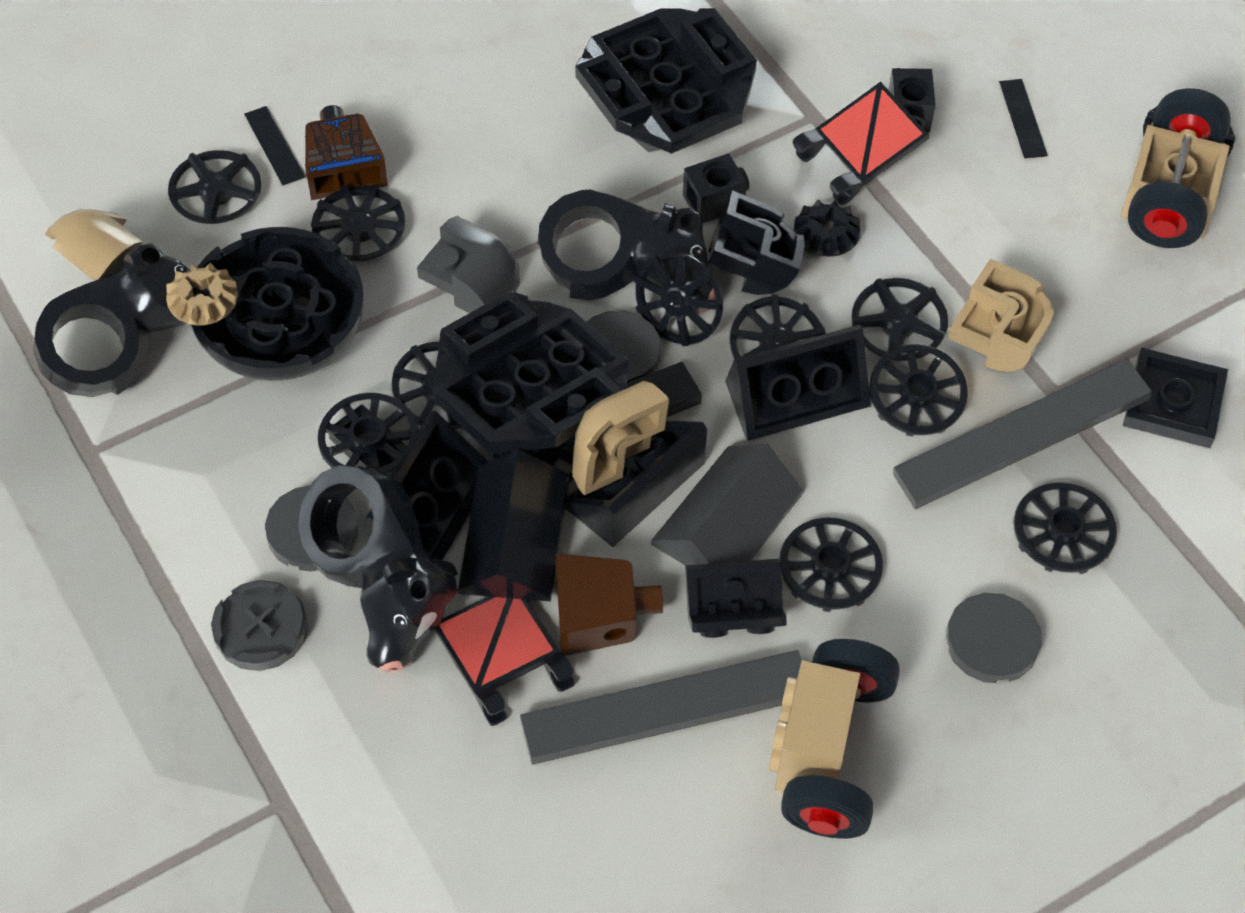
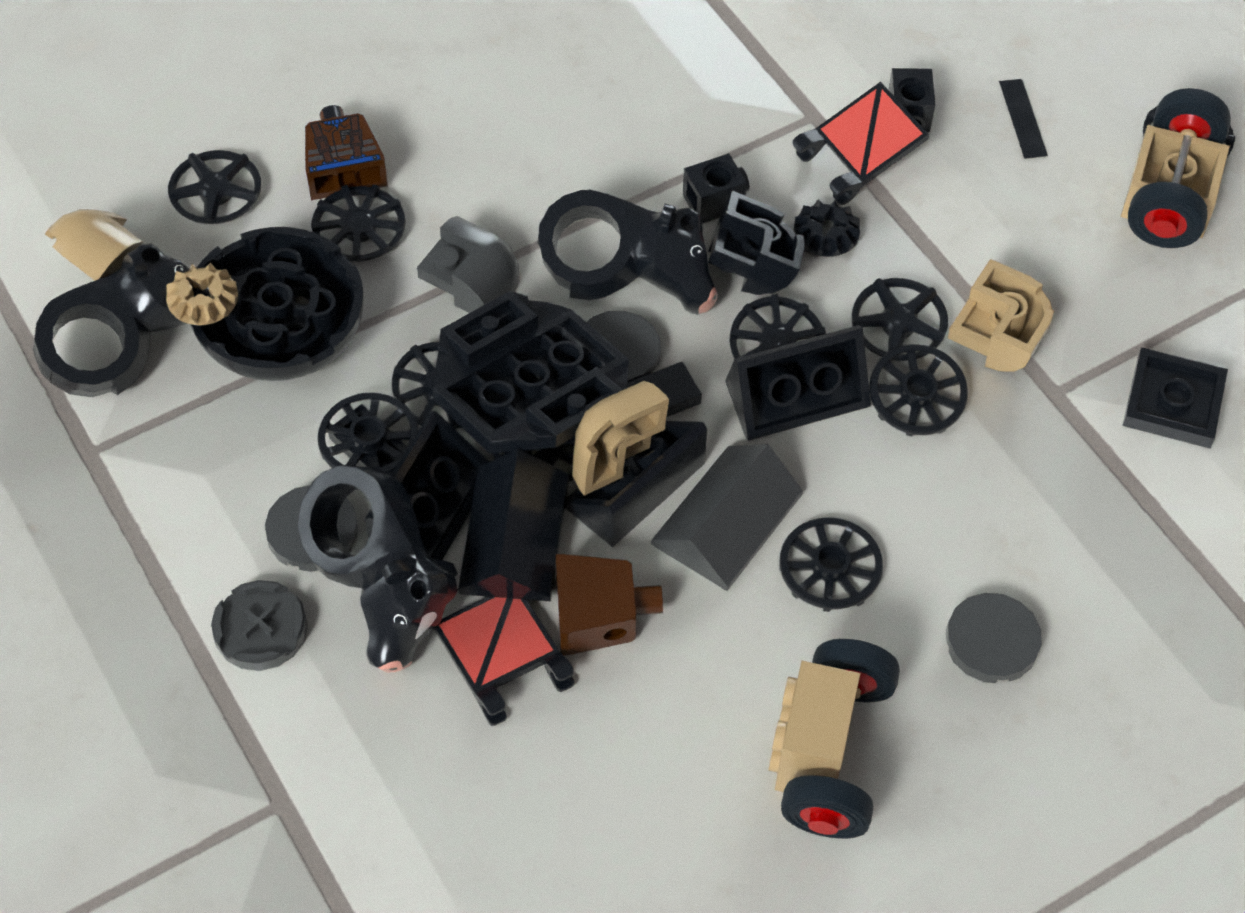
black sticker [244,106,305,186] -> none
dark grey tile [520,650,802,765] -> none
black piece [575,8,757,154] -> none
black wheel [634,251,723,347] -> none
black bracket [685,559,787,638] -> none
dark grey tile [893,359,1152,510] -> none
black wheel [1013,483,1117,574] -> none

